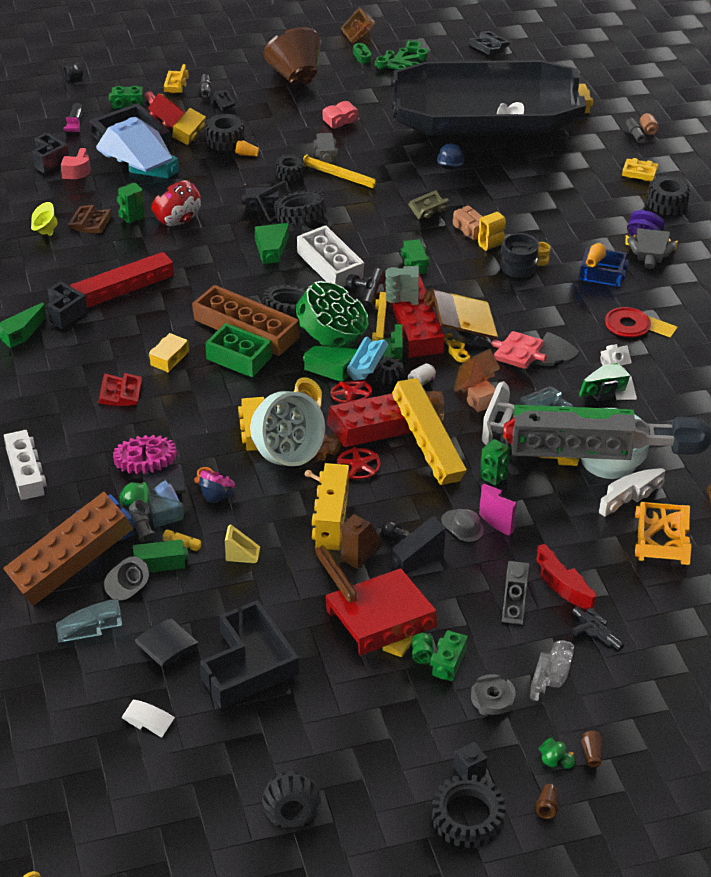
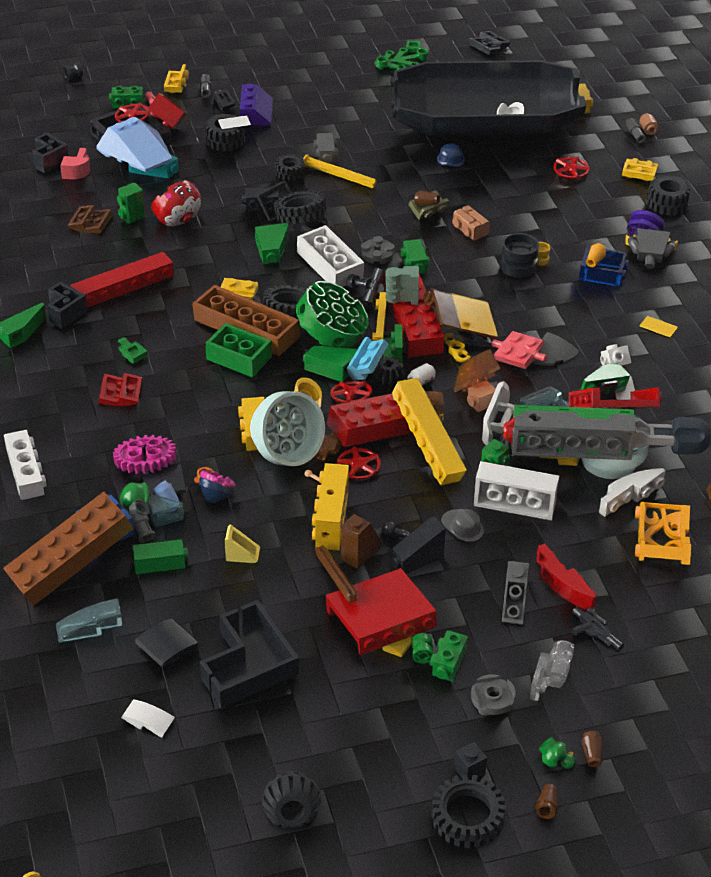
neon yellow piece [31,202,58,236] -> none
piece [64,103,83,132] -> none
dark grey piece [104,557,149,600] -> none
yellow brick [149,333,189,373] -> none
yellow axle [163,530,202,551] -> none
yellow brick [172,108,206,145] -> none
light orange cone [235,140,259,157] -> none
reddish brown cone [264,27,321,85] -> none
coral brick [322,101,358,128] -> none
clear orange slope [341,7,376,43] -> none
green beam [353,43,372,63] -> none
yellow brick [478,212,506,251] -> none
dark pink slope [479,483,516,536] -> none
red piece [605,307,651,337] -> none
none -> red wheel [115,103,150,123]
none -> green plate [118,337,148,364]
none -> white sticker [218,116,251,129]
none -> yellow plate [221,278,258,300]
none -> dark purple slope [240,84,273,125]
none -> dark grey plate [361,236,395,264]
none -> reddish brown cone [415,190,440,207]
none -> white brick [474,462,559,520]
none -> red wheel [553,156,589,179]
none -> red panel [569,387,662,410]

